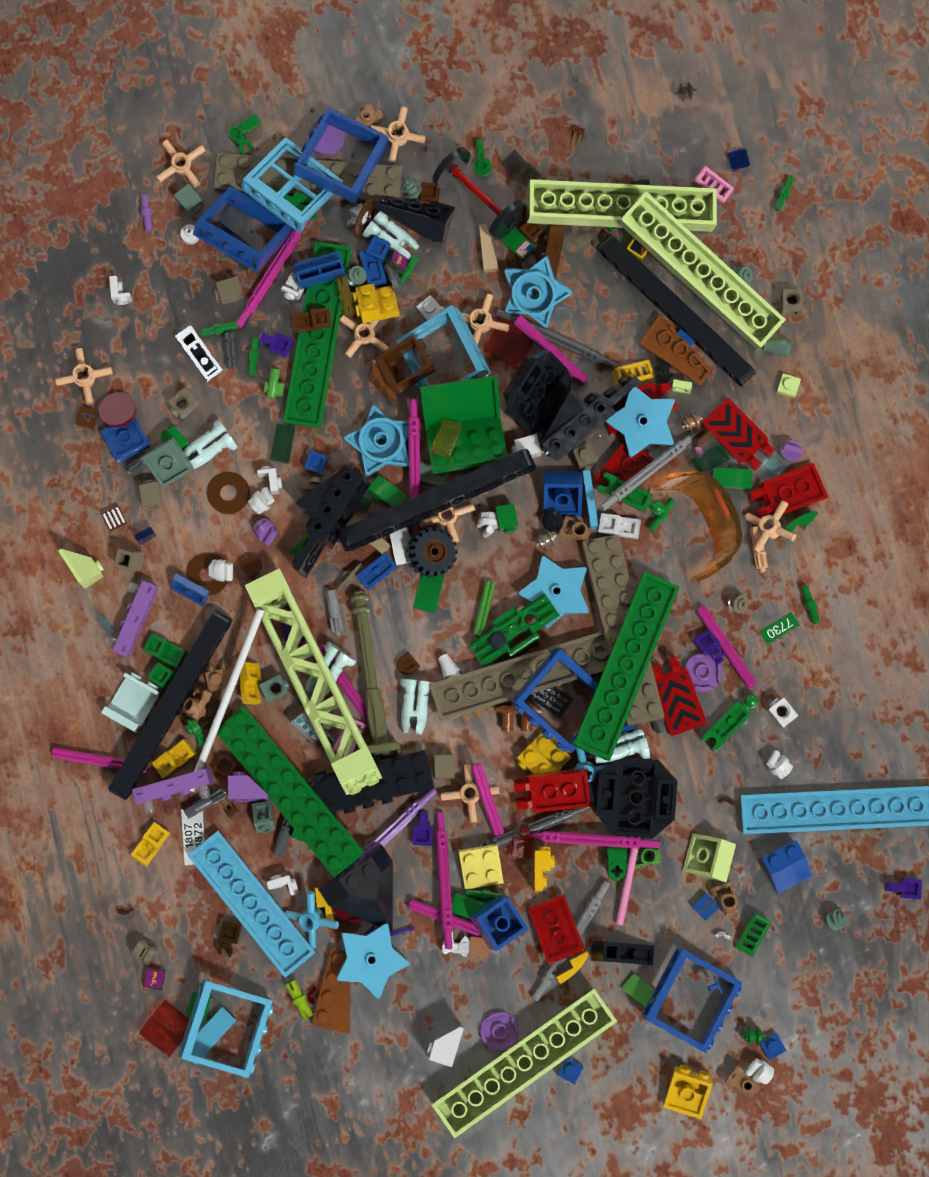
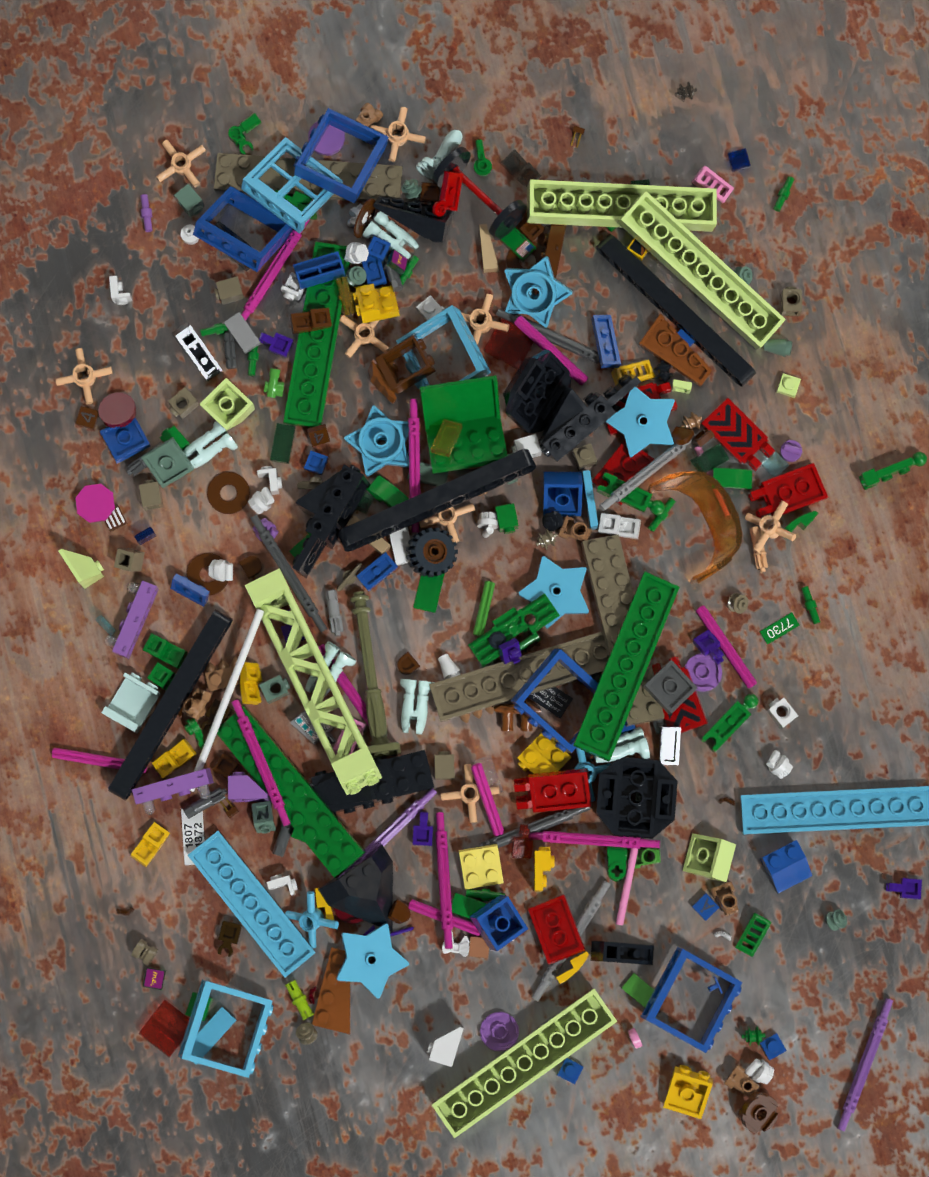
none -> dark pink piece [75,484,115,523]
none -> yellowish green slope [199,378,255,431]
none -> light grey tile [224,312,261,354]
none -> dark pink axle [231,700,291,826]
none -> dark grey axle [250,514,327,632]
none -> dark tan wheel [296,1022,318,1045]
none -> reddish brown tile [307,424,330,447]
none -> white piece [344,242,369,264]
none -> reddish brown tile [388,899,411,924]
none -> light aqua piece [416,130,462,179]
none -> red hinge [433,171,463,217]
none -> dark purple tile [498,638,522,664]
none -> blue plate [591,315,621,368]
none -> bright pink tile [628,1028,643,1049]
none -> dark grey plate [643,660,698,715]
none -> tile [658,725,681,765]
none -> reddish brown tile [671,426,694,445]
none -> reddish brown plate [738,1092,778,1133]
none -> medium lavender axle [837,998,893,1132]
none -> green plate [859,452,927,490]

